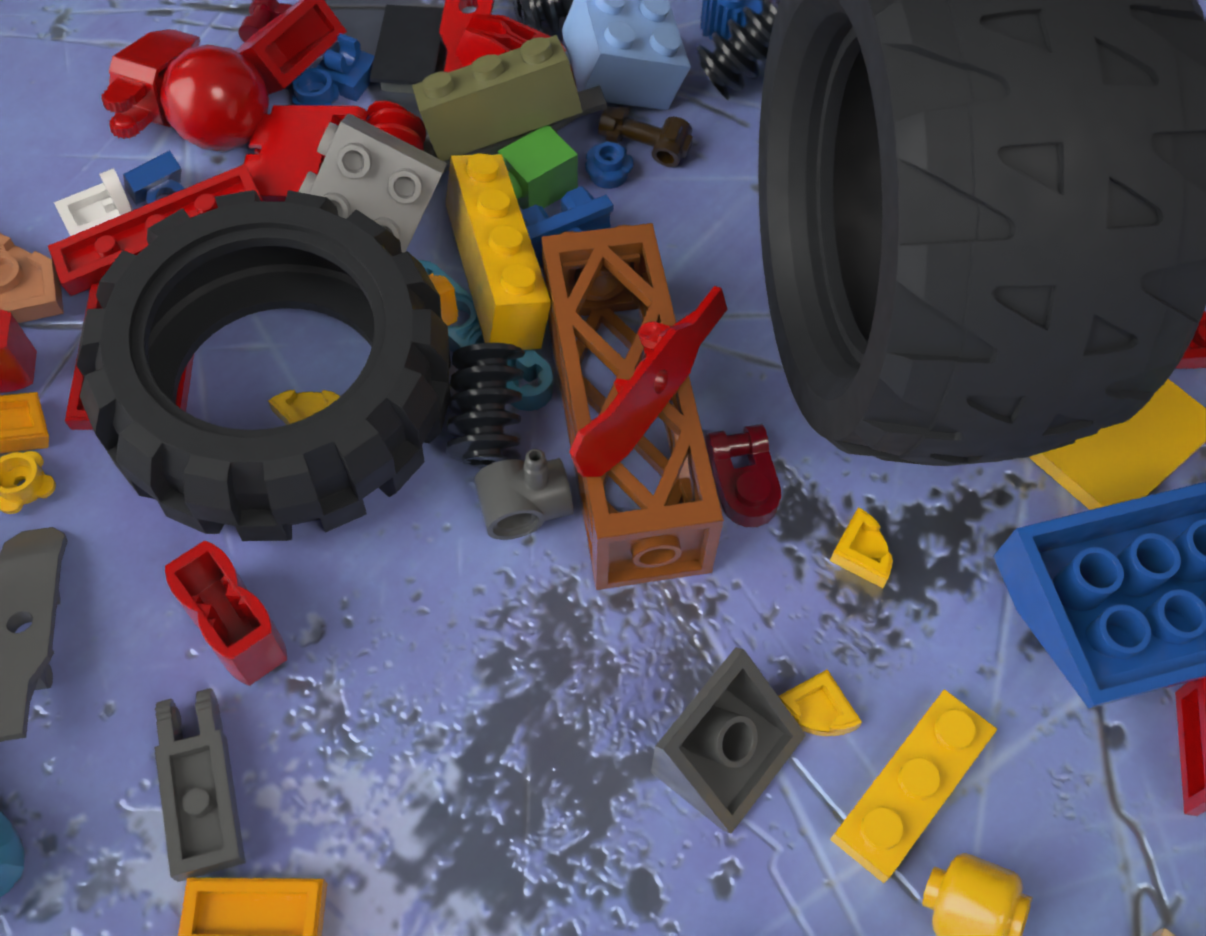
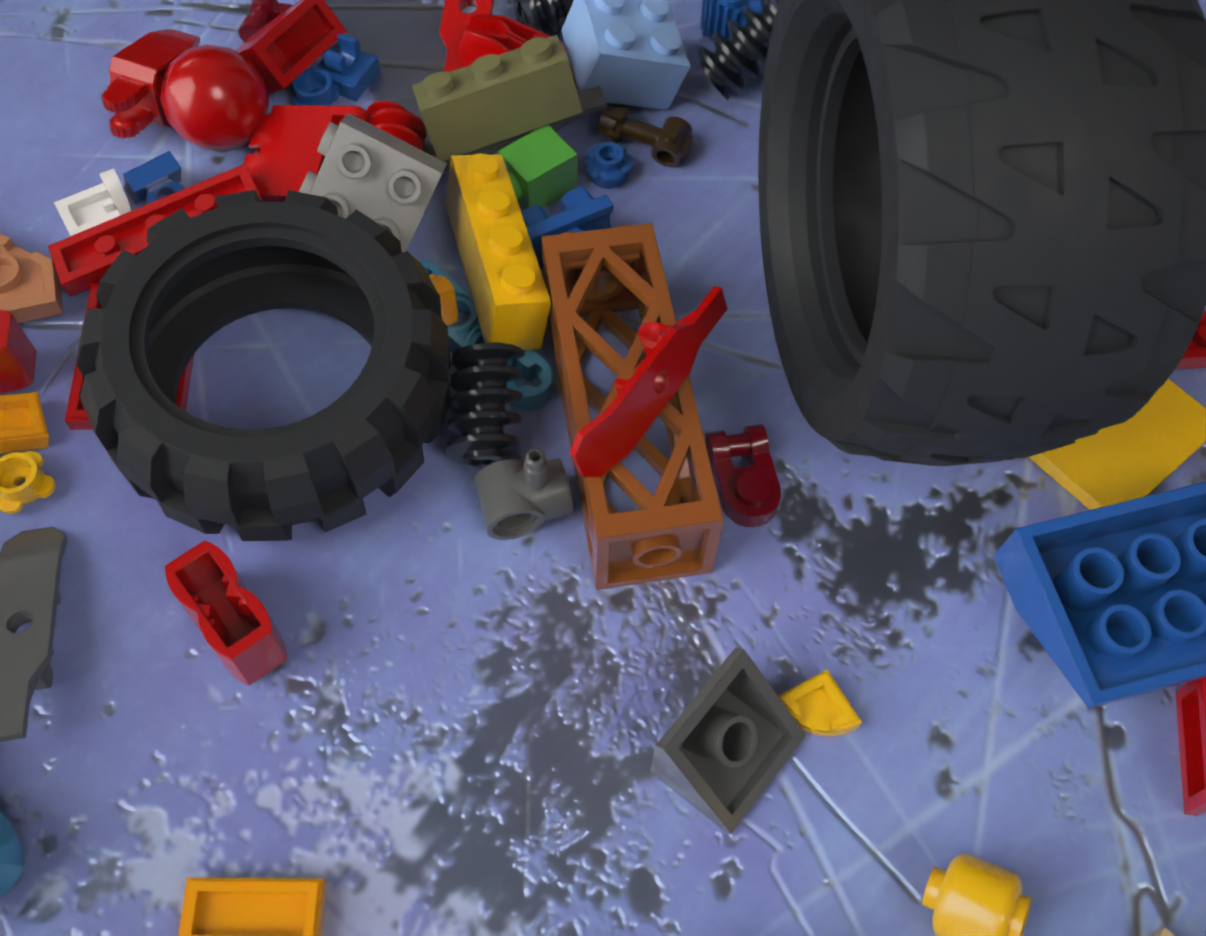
dark grey hinge [154,688,246,882] -> none
yellow tile [268,389,341,425] -> none
black piece [370,4,444,93] -> none
yellow tile [830,507,893,588] -> none
yellow plate [830,689,997,884] -> none

